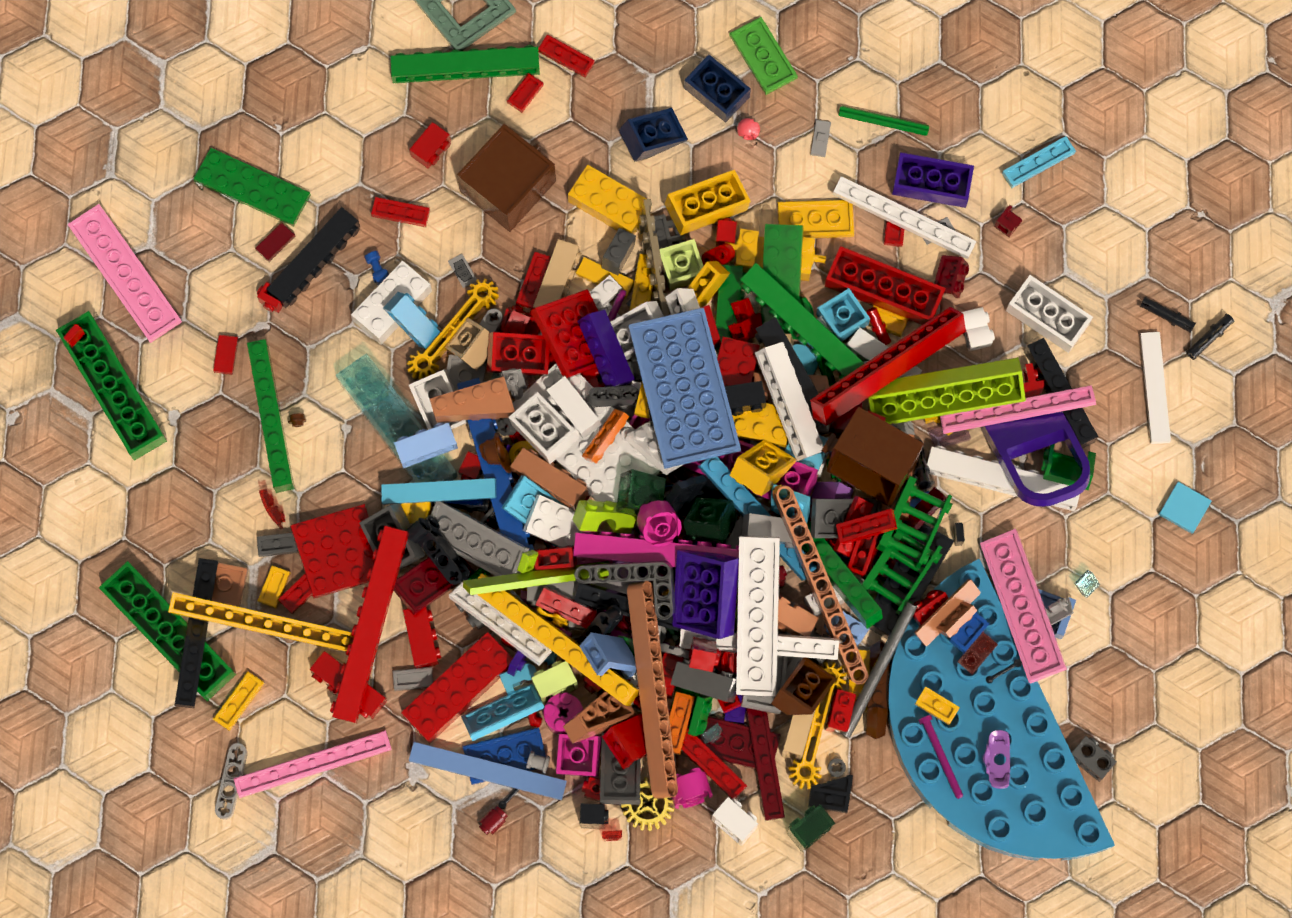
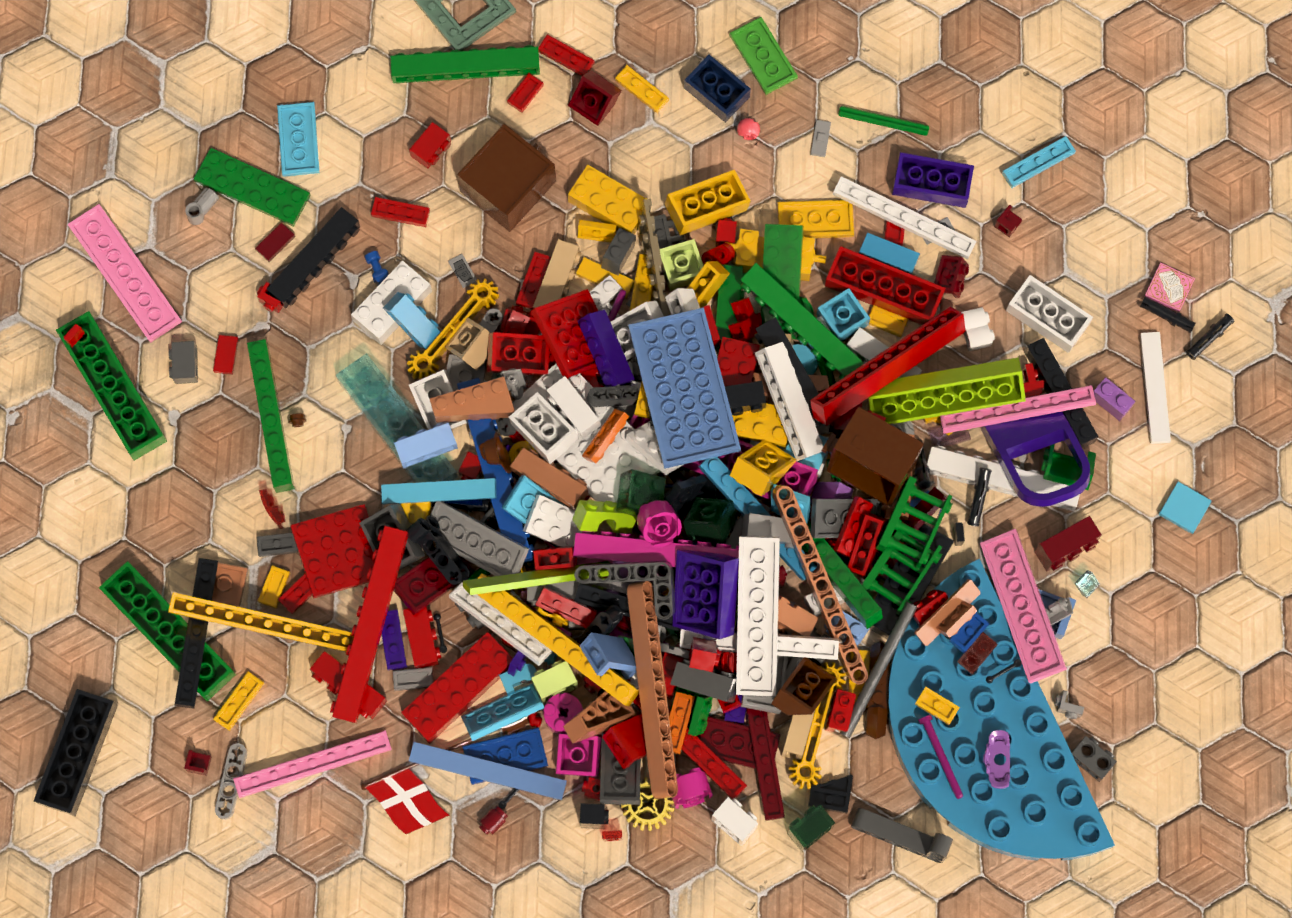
lime tile [517,550,538,573] -> none
light grey bush [526,751,550,774] -> none
dark blue slope [619,108,688,162] -> none
clear light blue plate [701,723,722,744] -> none
dark grey bush [828,758,846,777] -> none
red plate [836,509,897,545] -> none
red pin [866,307,892,345] -> none
none -> black brick [34,689,118,817]
none -> dark grey brick [169,341,198,384]
none -> dark red panel [184,750,212,776]
none -> light grey piece [185,188,219,225]
none -> medium azure tile [277,102,320,177]
none -> flag [361,716,529,835]
none -> dark purple plate [382,609,407,671]
none -> black hinge [433,613,447,653]
none -> dark red slope [568,70,622,126]
none -> yellow plate [578,220,617,243]
none -> yellow tile [615,65,669,113]
none -> dark grey beam [851,808,953,863]
none -> dark azure brick [859,232,920,274]
none -> black pin [967,467,992,527]
none -> dark red brick [1035,515,1102,572]
none -> light grey bracket [1055,690,1084,719]
none -> medium lavender brick [1093,377,1135,421]
none -> tile [1144,263,1195,312]

